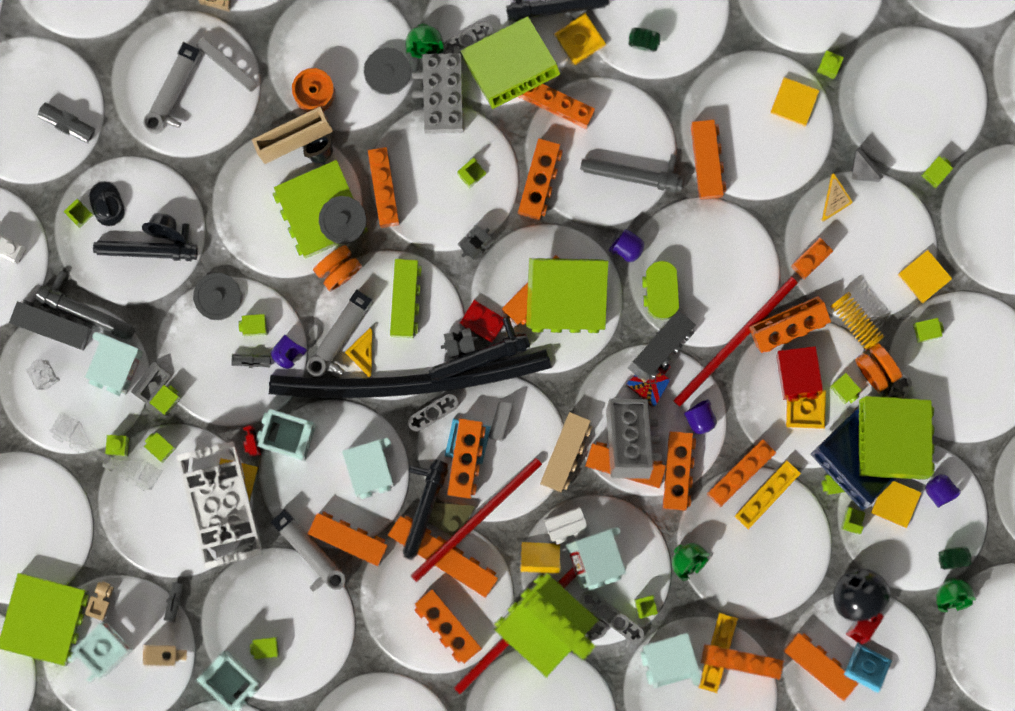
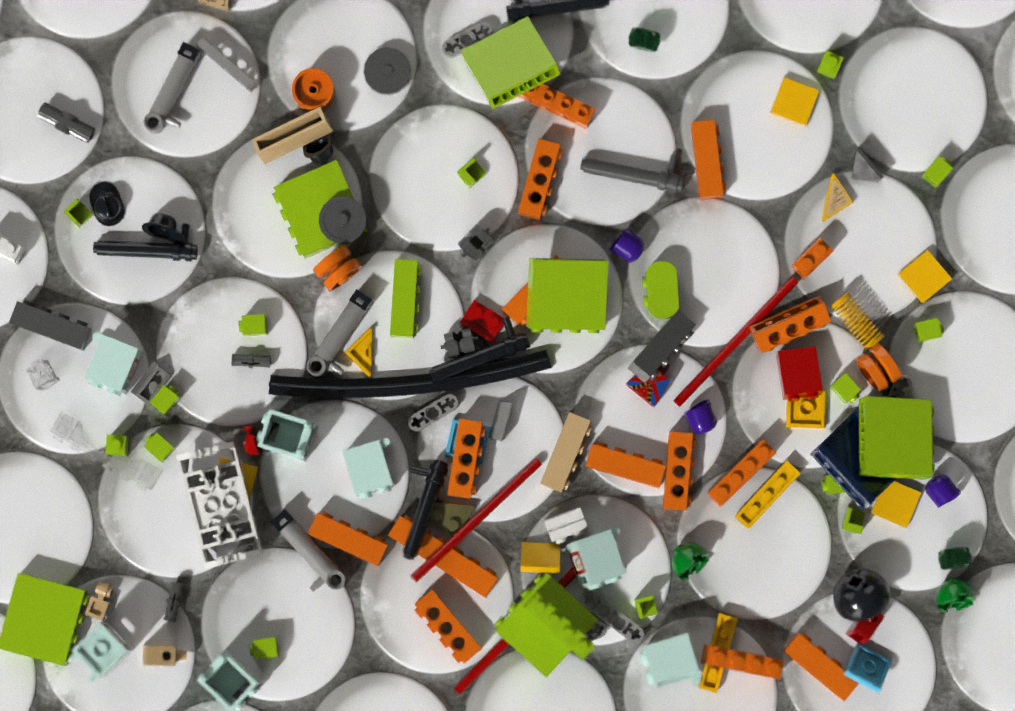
dark grey cylinder [35,271,135,340] -> none
dark grey wheel [193,273,241,320] -> none
dark purple helmet [271,334,308,369] -> none
orange brick [368,147,399,228] -> none
green cylinder [405,23,444,58] -> none
light grey piece [412,54,463,134] -> none
yellow tile [554,13,606,66] -> none
light grey piece [606,399,661,479] -> none

